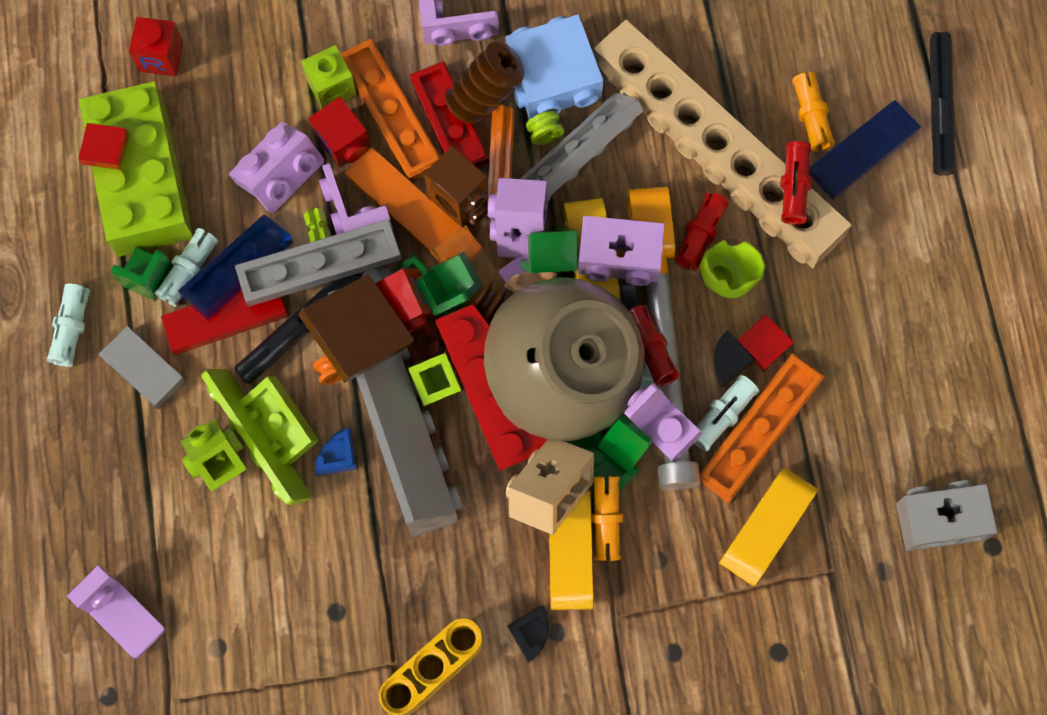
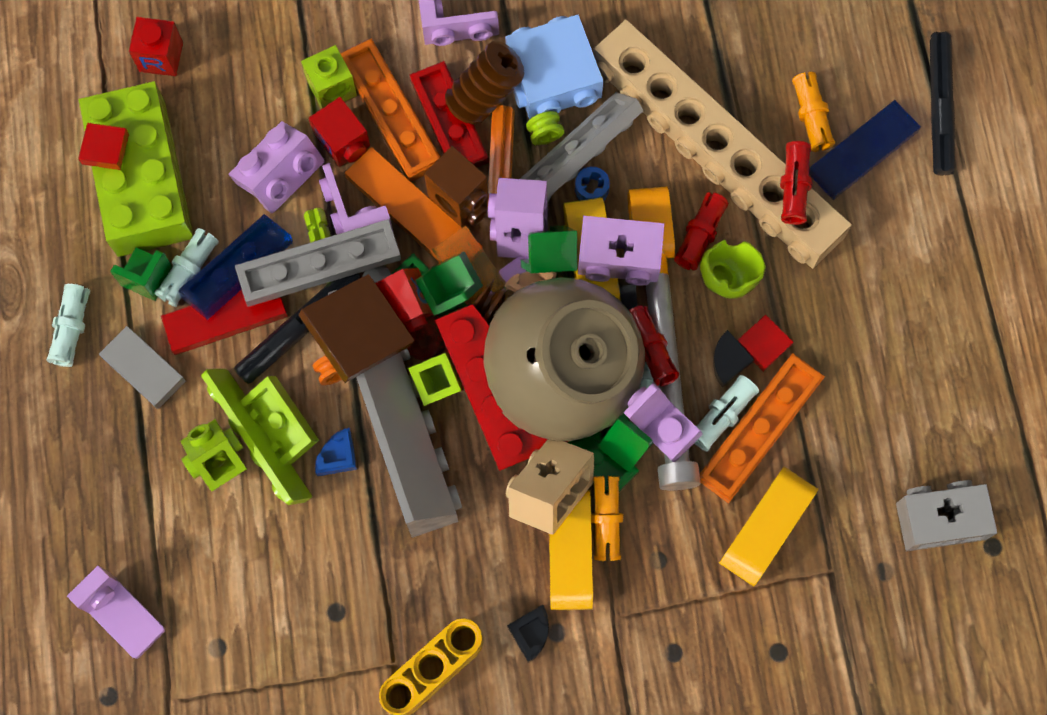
none -> blue bush [575,167,610,201]

